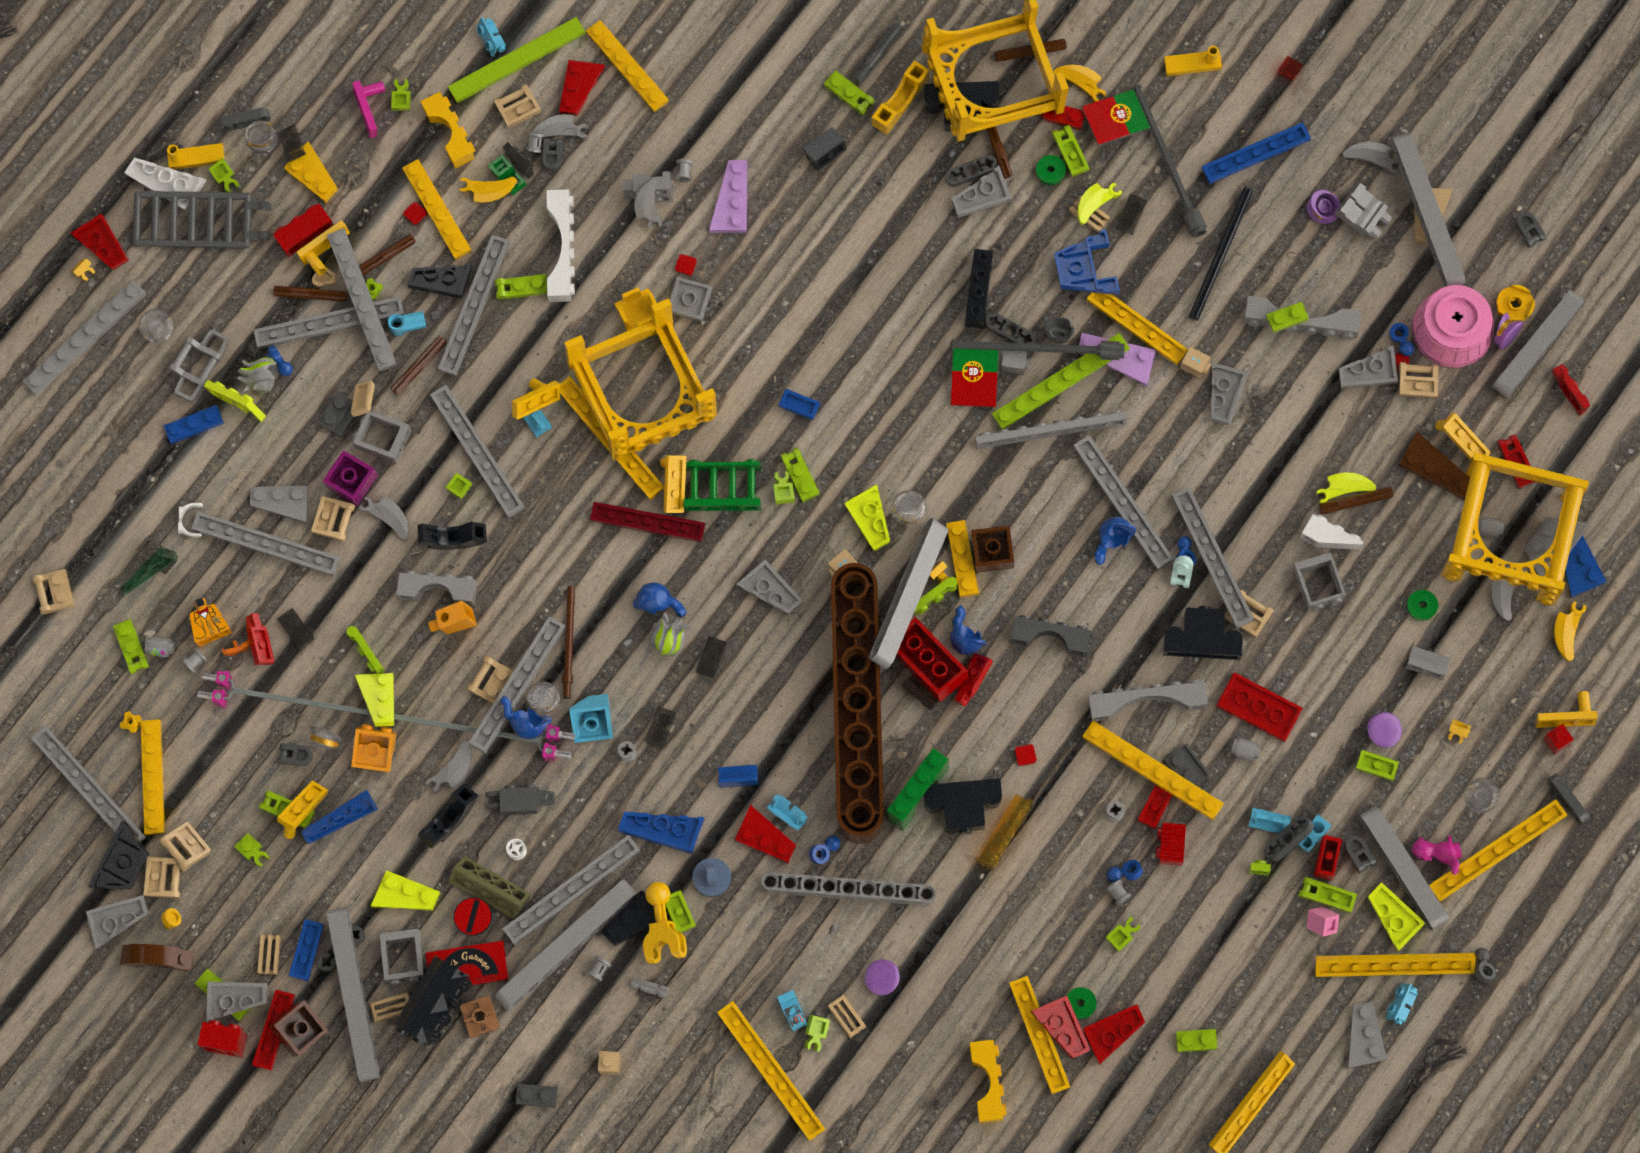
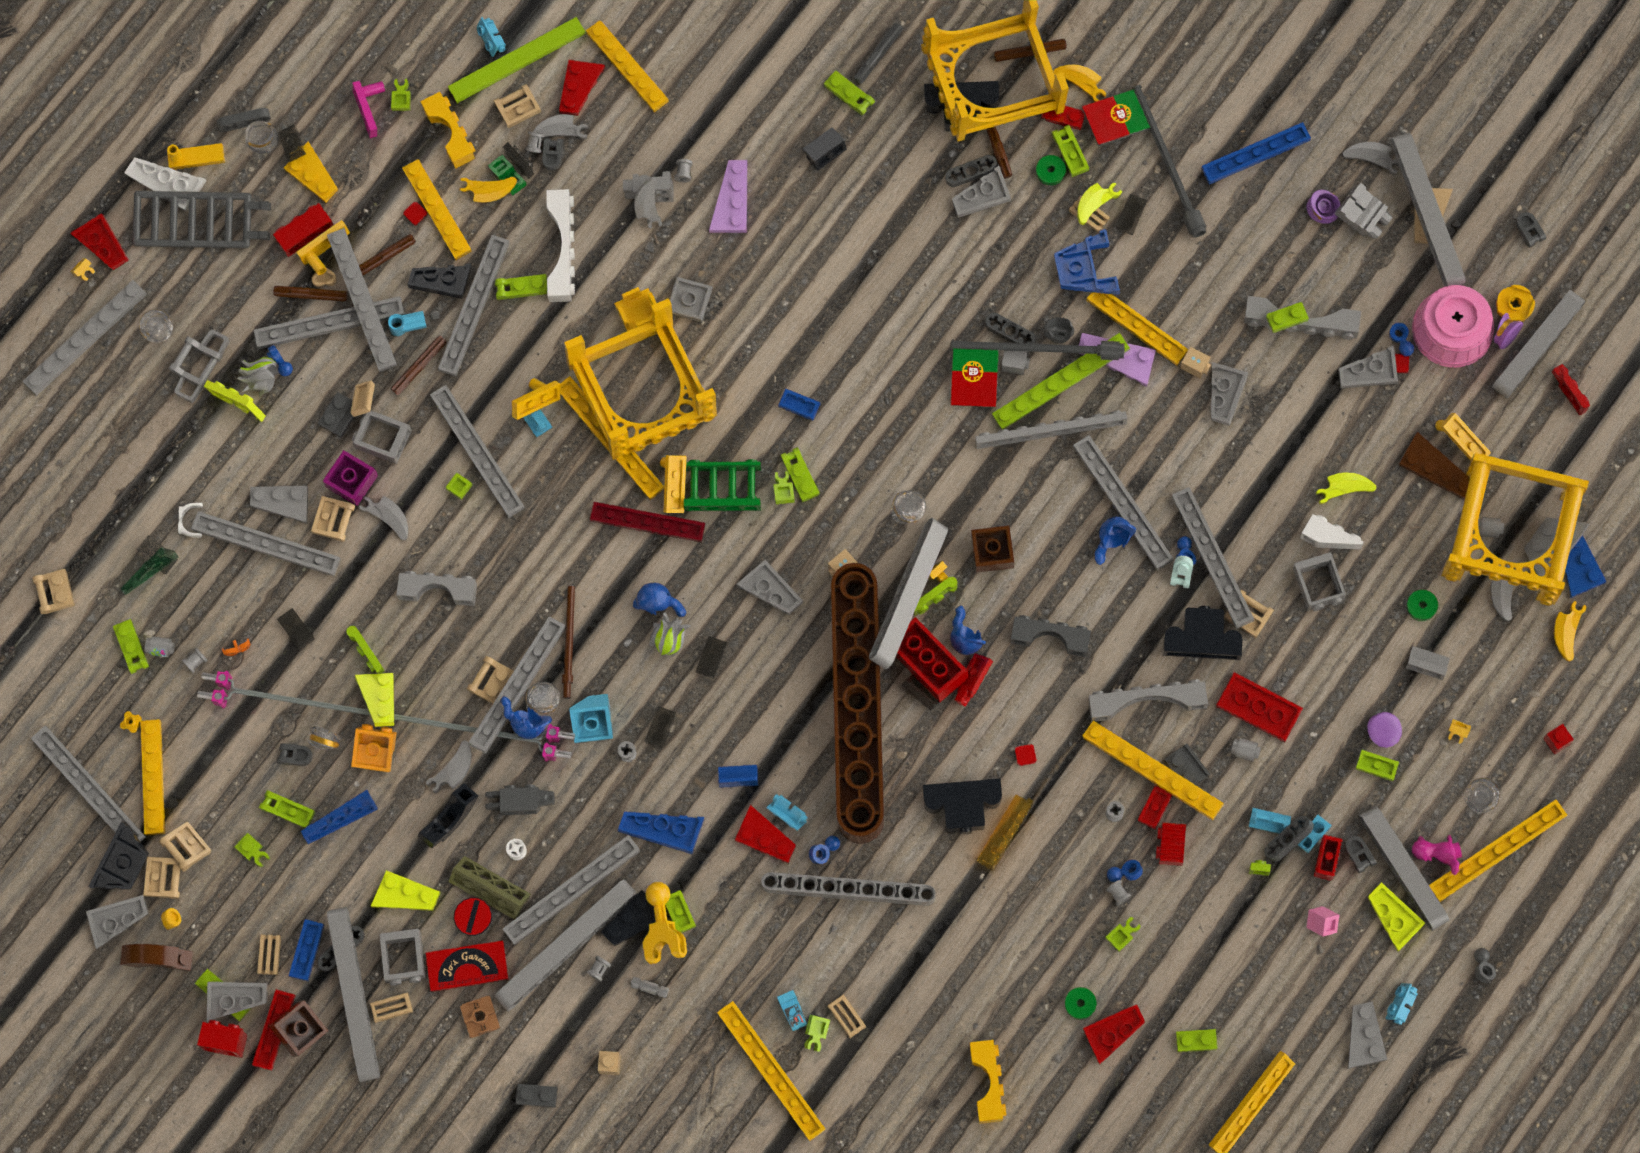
blue plate [164,405,224,444] -> none
light orange torso [189,598,232,647] -> none
lime plate [208,158,240,192] -> none
red hinge [246,613,274,665] -> none
yellow piece [277,780,328,839] -> none
lime plate [366,278,383,300] -> none
black brick [394,956,472,1047] -> none
black arch [417,521,487,550] -> none
light orange torso [428,601,477,634] -> none
red piece [675,254,697,276] -> none
sand blue tile [692,858,732,897] -> none
neon yellow wing [844,484,890,552] -> none
medium lavender piece [865,959,900,996] -> none
yellow arch [872,60,930,135] -> none
green arch [887,748,949,831] -> none
yellow plate [946,520,979,598] -> none
black brick [965,249,993,329] -> none
yellow plate [1009,976,1070,1095] -> none
red wing [1030,995,1091,1059] -> none
yellow piece [1164,46,1222,76] -> none
black axle [1189,187,1253,321] -> none
clear red plate [1277,56,1303,82] -> none
lime plate [1298,877,1357,914] -> none
yellow plate [1315,953,1476,977] -> none
reddish brown axle [1319,487,1394,515] -> none
tan plate [1398,362,1438,398] -> none
red plate [1497,434,1536,489] -> none
yellow piece [1535,691,1598,728] -> none
dark grey beam [1547,773,1590,825] -> none

